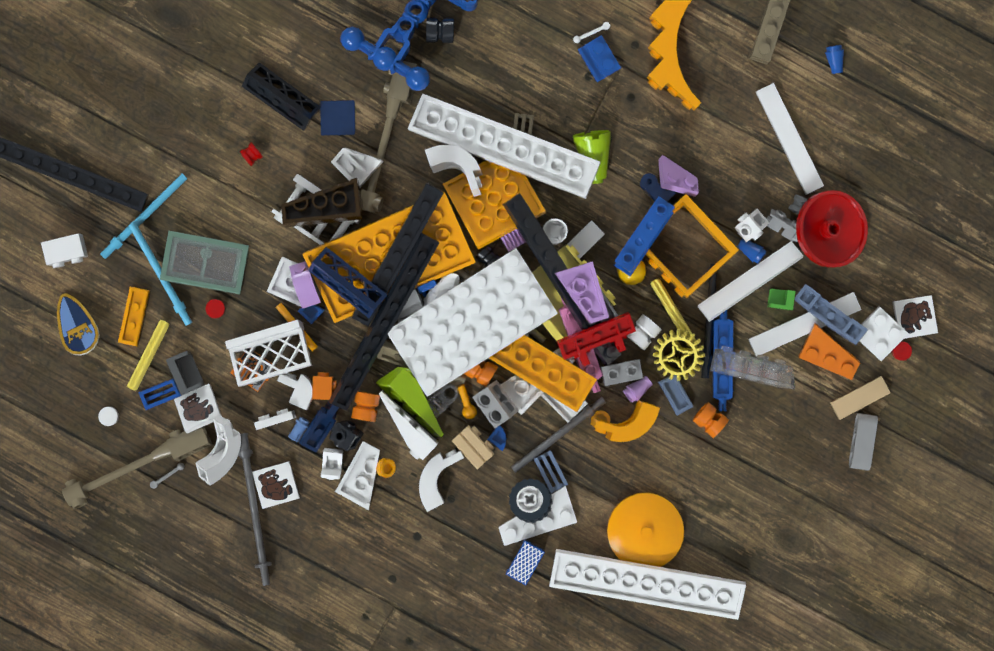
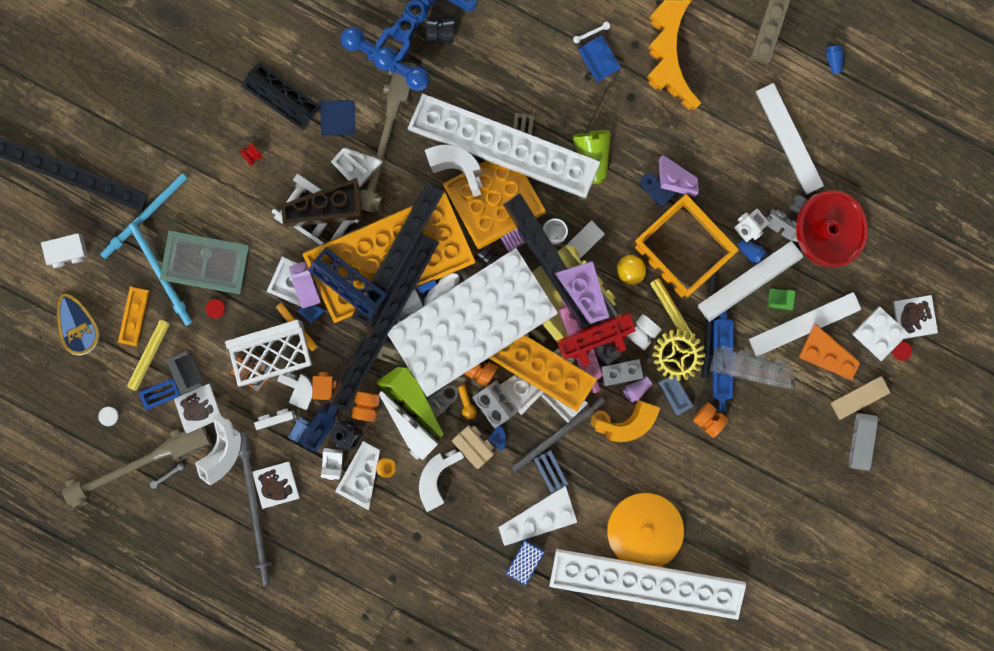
black wheel [509,479,553,523] -> none
blue fence [614,196,675,277] -> none
sand blue slope [794,284,868,345] -> none

